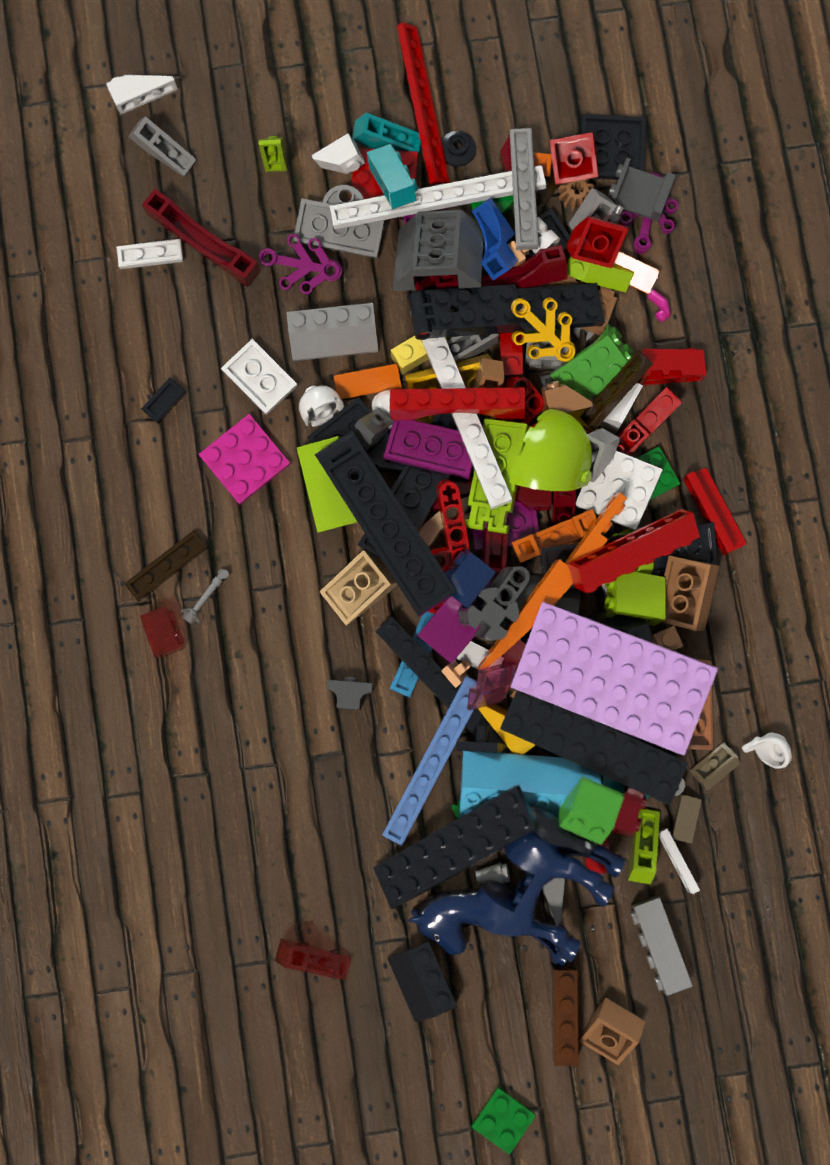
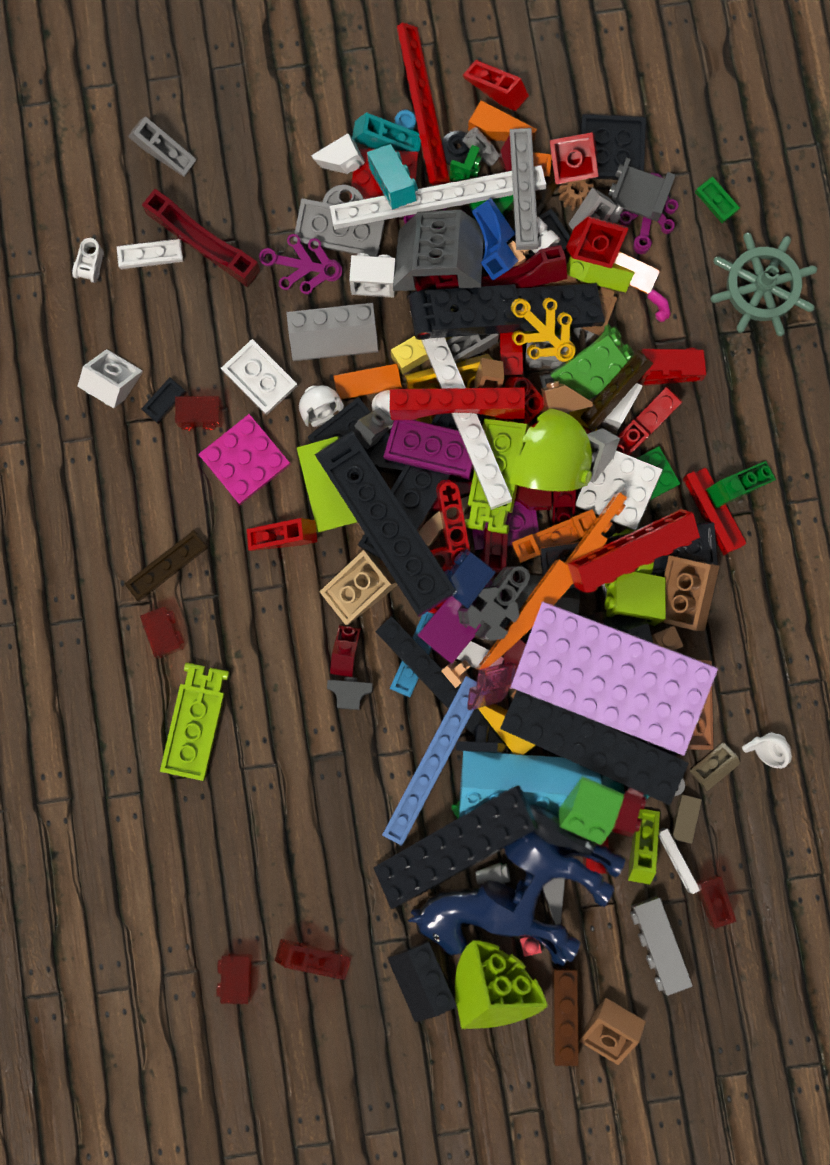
white slope [106,75,178,115] -> none
light grey piece [181,569,229,625] -> none
lime slope [259,136,287,172] -> none
green plate [471,1086,536,1155] -> none
none -> white piece [73,238,104,283]
none -> white slope [77,349,143,408]
none -> lime hinge [160,662,229,781]
none -> clear red brick [175,396,222,430]
none -> clear red brick [217,954,252,1004]
none -> red slope [246,518,318,551]
none -> dark red slope [330,625,361,677]
none -> white slope [350,253,395,297]
none -> dark azure tile [395,110,416,130]
none -> green bracket [450,145,482,182]
none -> lime brick [455,941,548,1029]
none -> red slope [463,60,529,111]
none -> light grey hinge [463,127,500,166]
none -> orange slope [468,101,537,142]
none -> coral piece [520,936,542,957]
none -> green plate [695,176,740,224]
none -> clear red brick [696,875,737,929]
none -> green slope [706,461,776,509]
none -> sand green piece [710,232,817,336]

